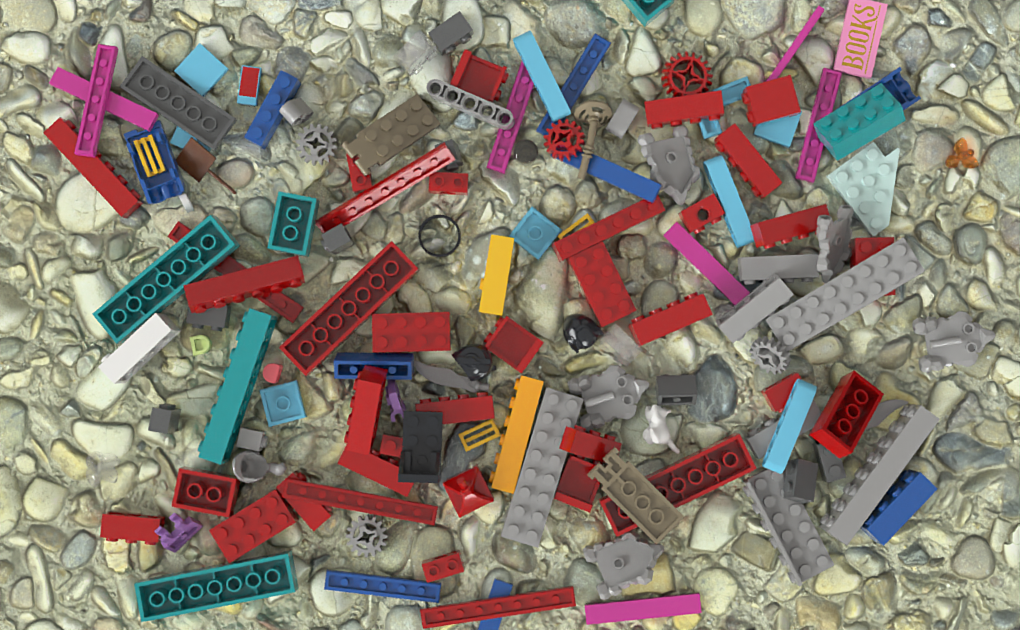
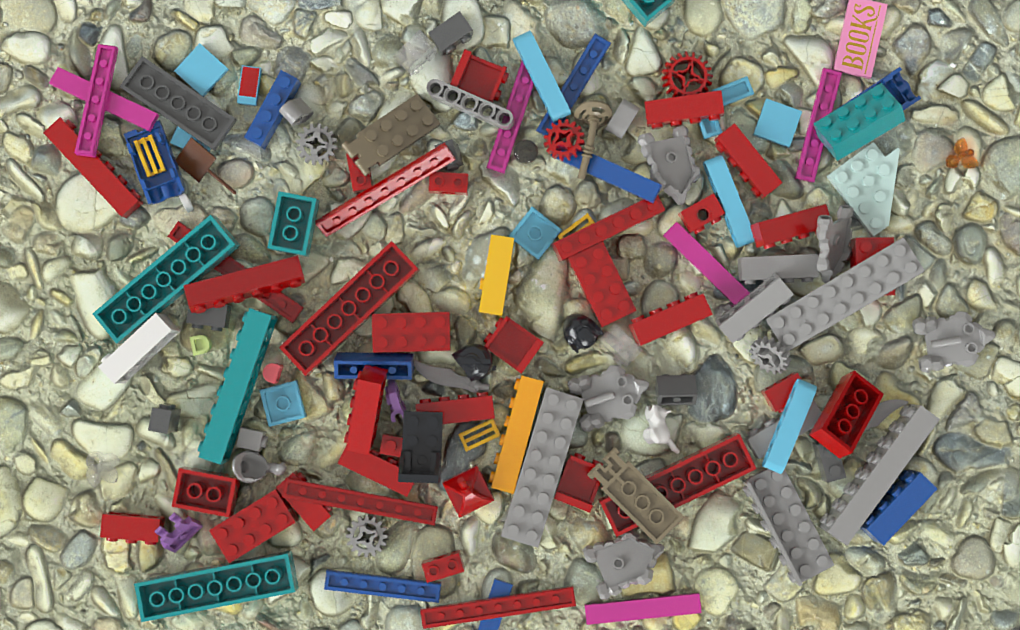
dark grey brick [321,224,355,255] -> none
black tyre [418,215,461,257] -> none
red brick [559,425,622,463] -> none
red panel [741,75,801,127] -> none
dark pink tile [765,6,824,82] -> none
dark grey brick [783,459,818,503] -> none

